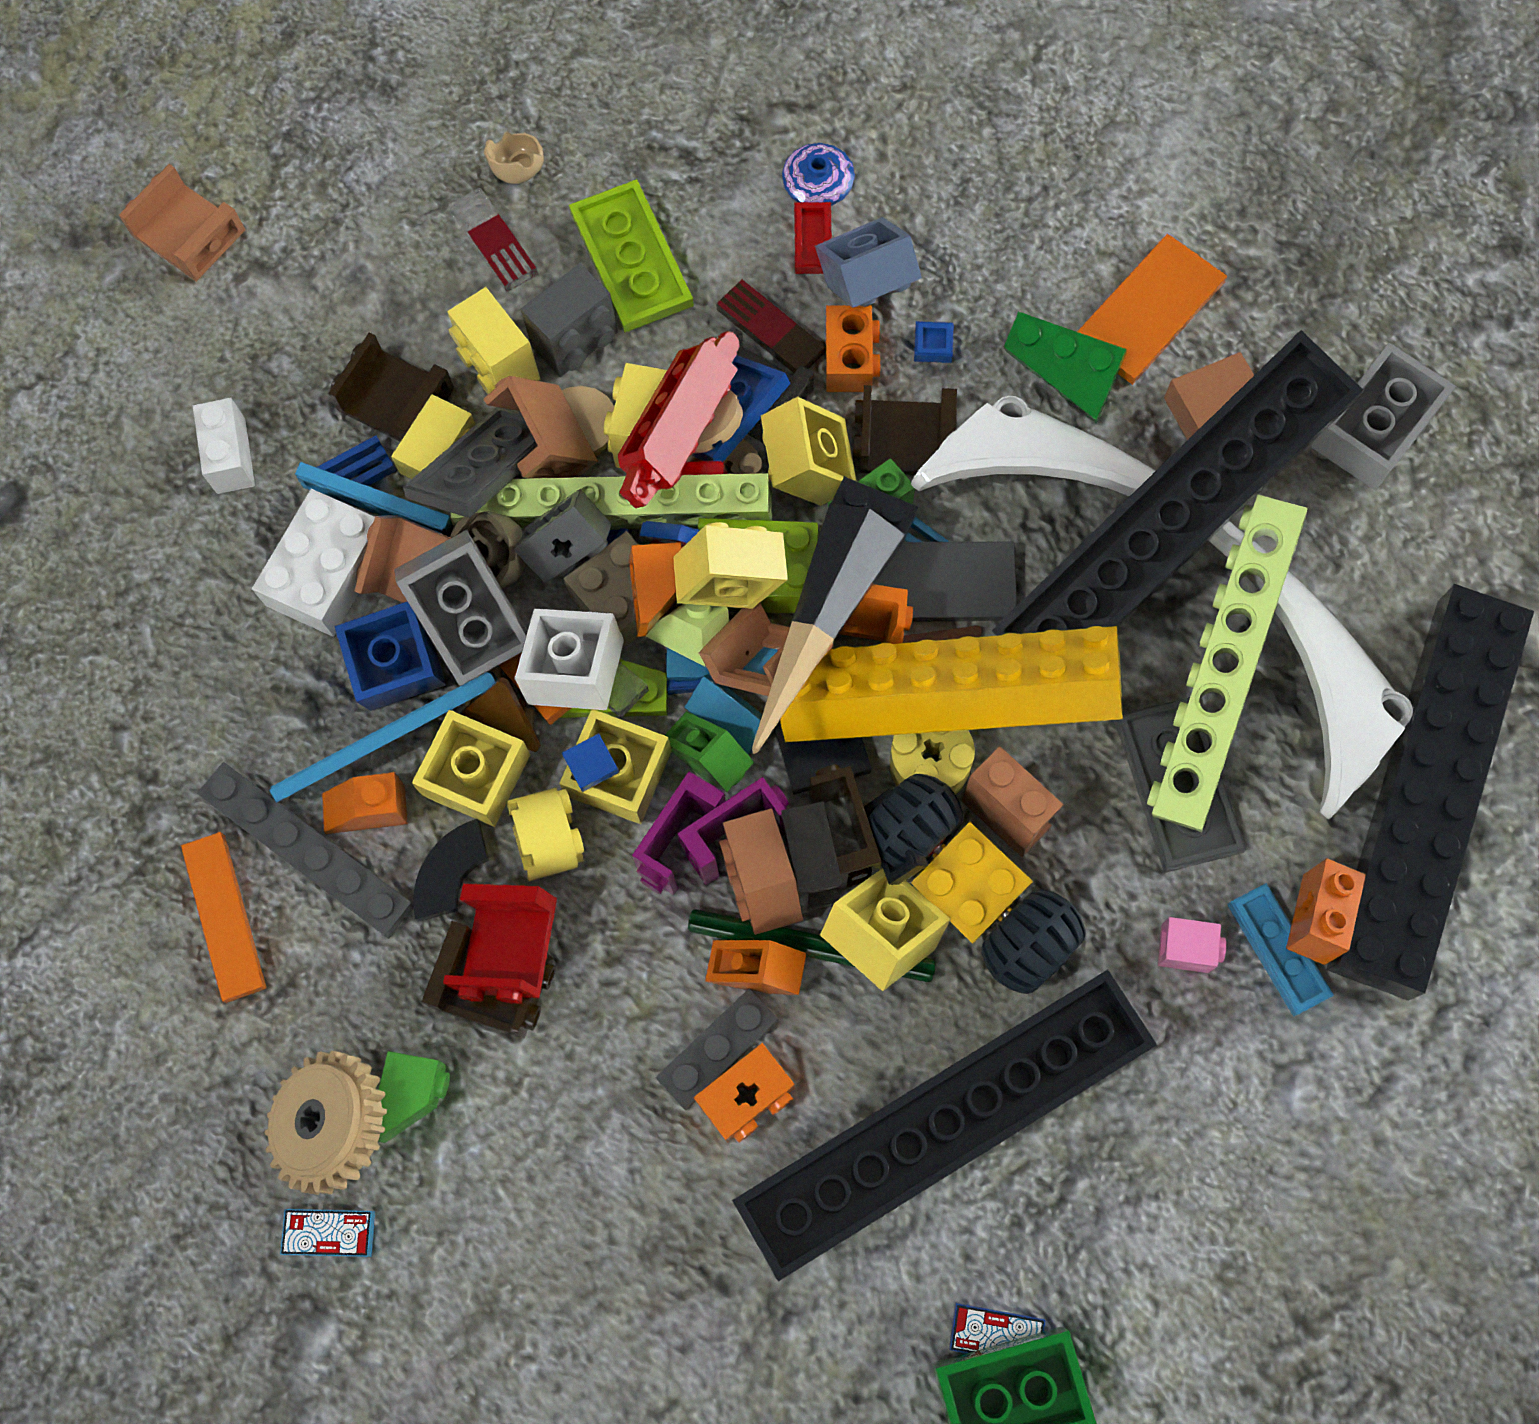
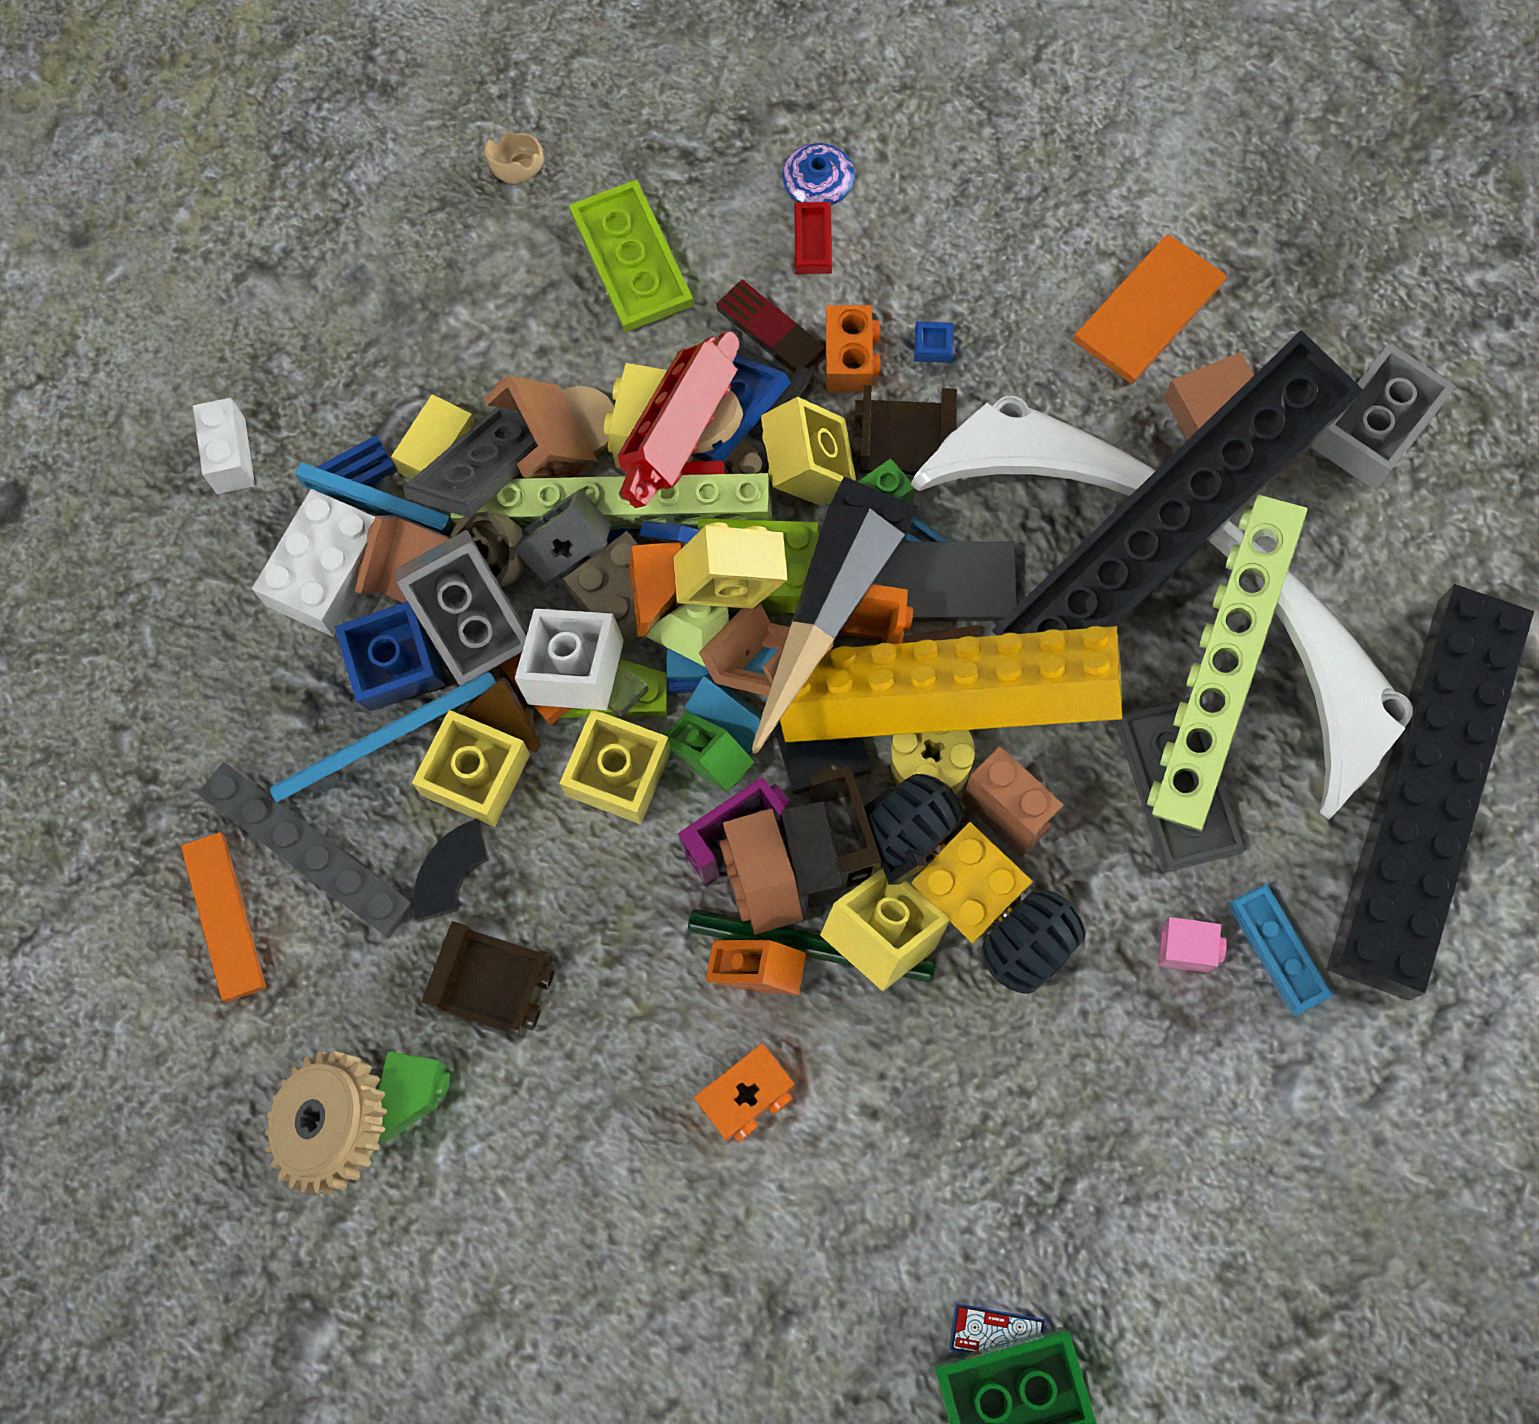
nougat panel [119,164,246,282] -> none
tile [280,1209,375,1257] -> none
orange slope [322,772,408,834] -> none
dark brown panel [328,332,454,442] -> none
red panel [443,883,557,1004] -> none
light yellow brick [447,287,540,394] -> none
tile [449,188,538,293] -> none
light yellow brick [507,787,584,882] -> none
dark grey brick [520,263,618,377] -> none
blue tile [562,733,620,792] -> none
magenta panel [632,771,726,895] -> none
dark grey plate [655,988,779,1111] -> none
black brick [732,970,1157,1282] -> none
sand blue brick [815,217,922,308] -> none
green wing [1004,311,1126,424] -> none
orange brick [1286,858,1366,965] -> none

